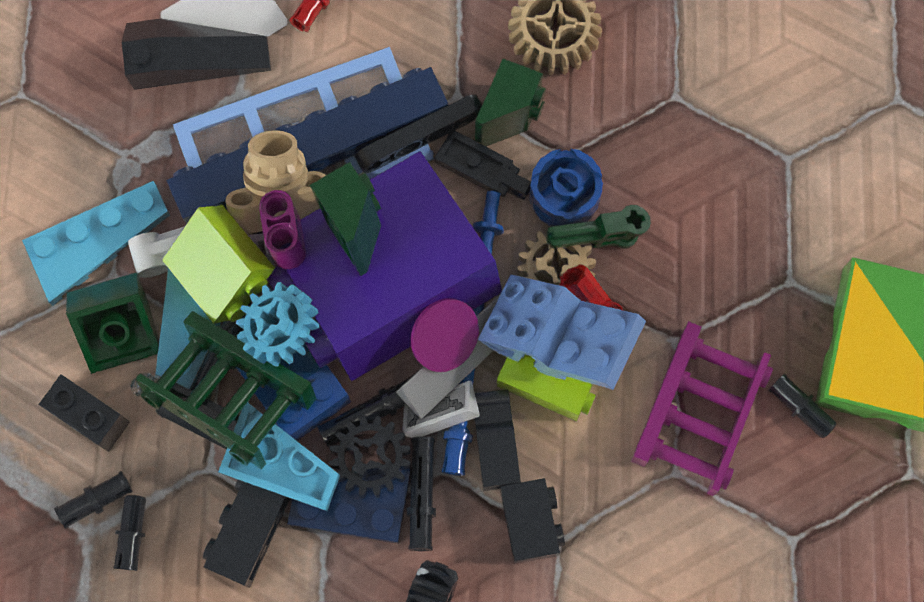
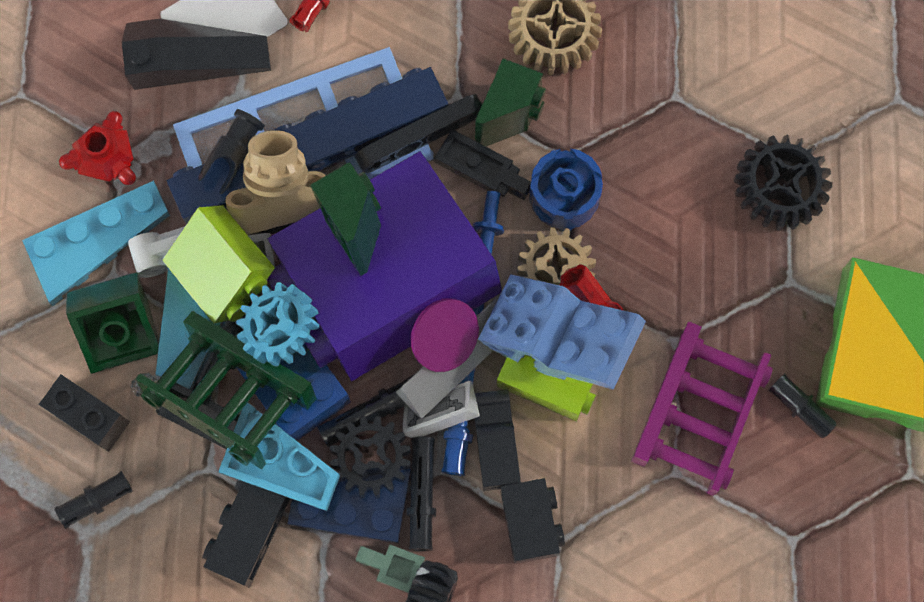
black axle [113,495,146,571] -> none
magenta beam [259,190,306,269] -> none
dark green connector [546,205,651,249] -> none
none -> red rock [59,111,136,185]
none -> black piece [198,109,265,194]
none -> sand green plate [356,544,425,593]
none -> black gear [734,134,833,231]

